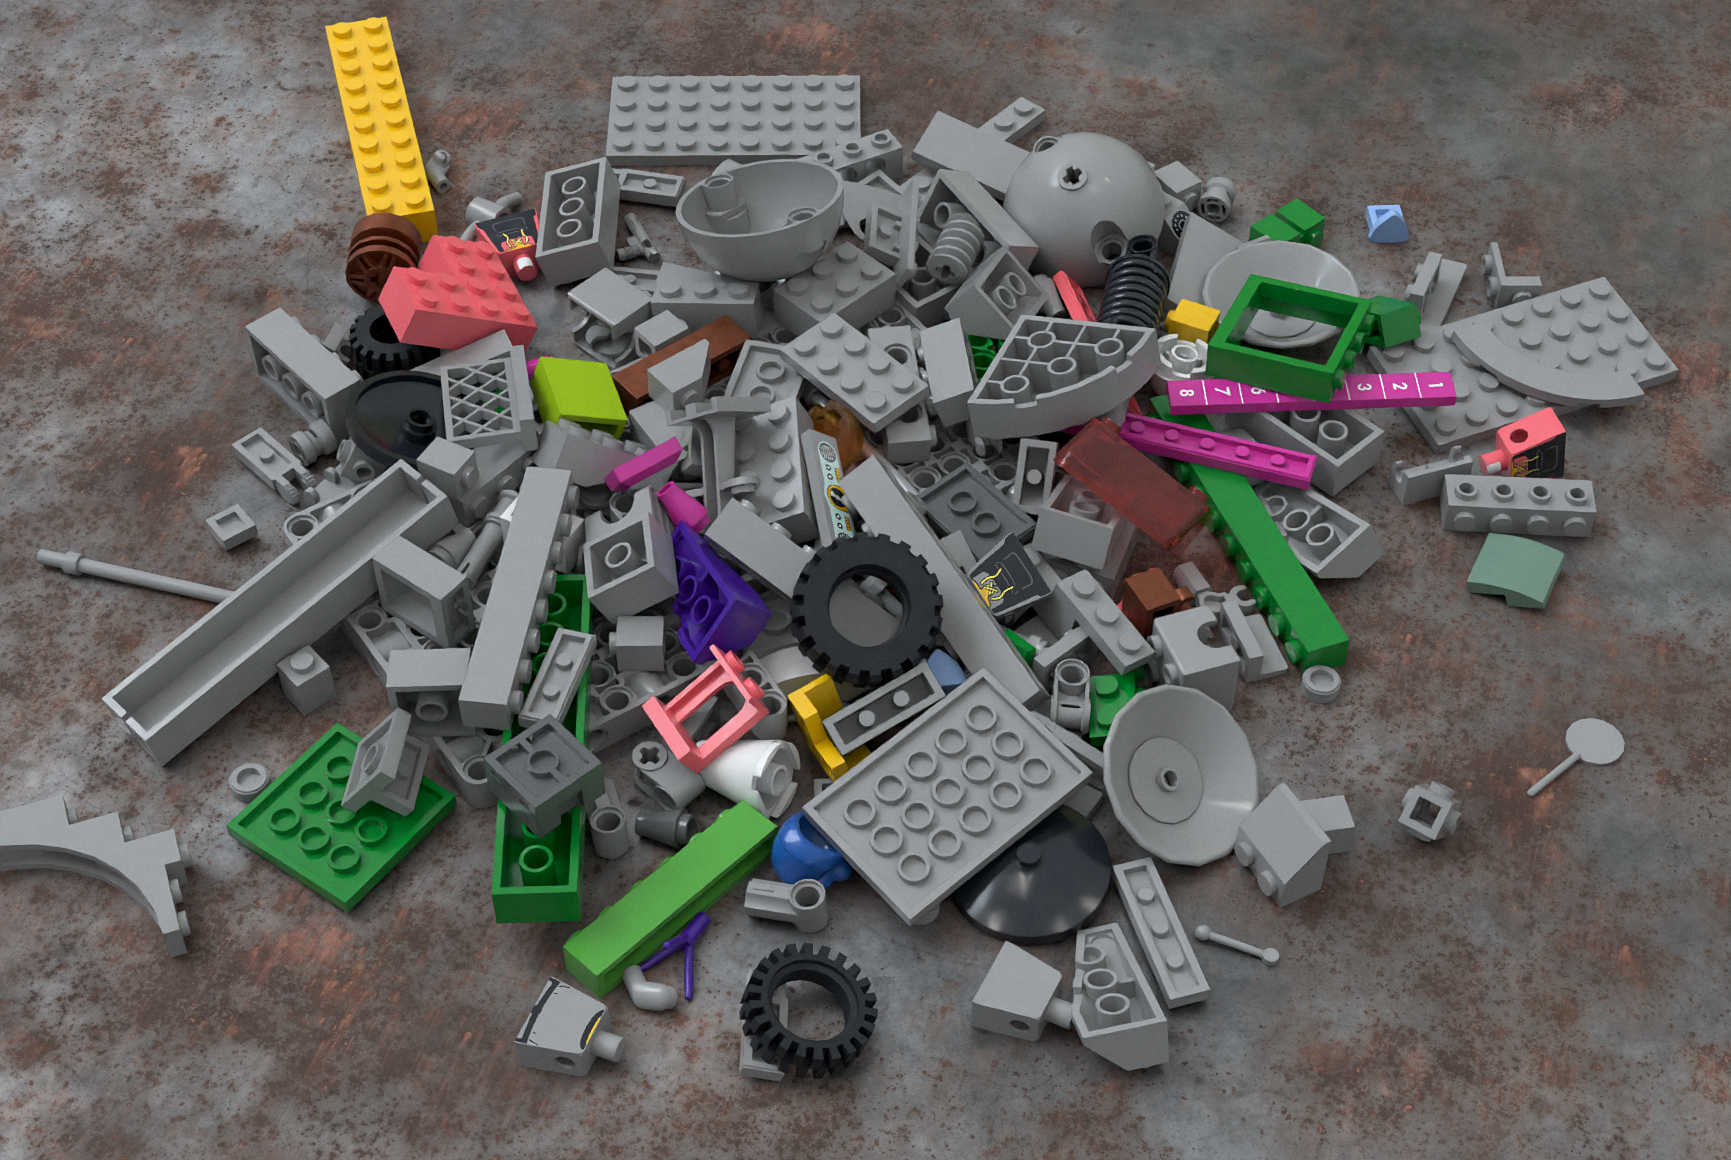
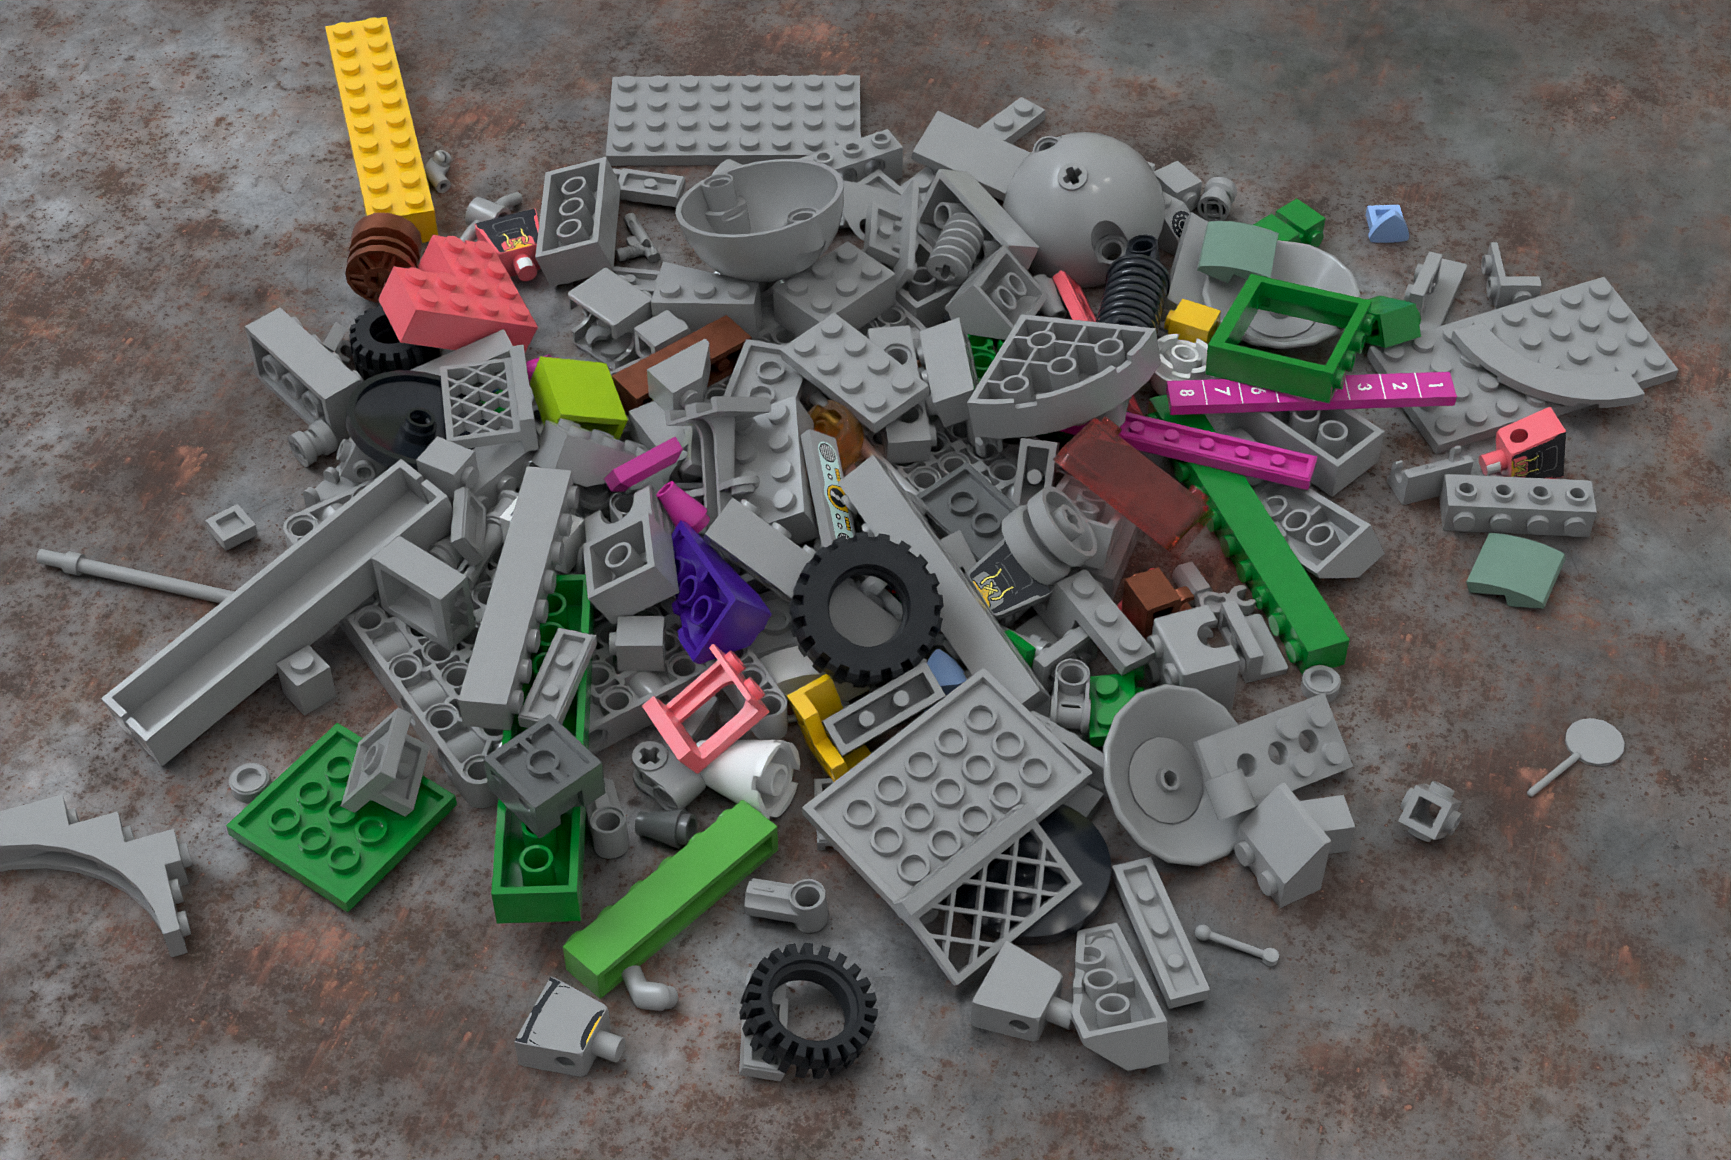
light grey hinge [231,427,318,505] -> none
light grey brick [386,648,477,737] -> none
dark purple plant [638,912,711,1001] -> none
blue piece [771,812,852,890] -> none
none -> light grey tile [450,486,486,566]
none -> light grey fence [890,802,1082,986]
none -> light grey wheel [1002,486,1097,585]
none -> light grey hinge [1193,693,1353,820]
none -> sand green slope [1197,221,1279,283]

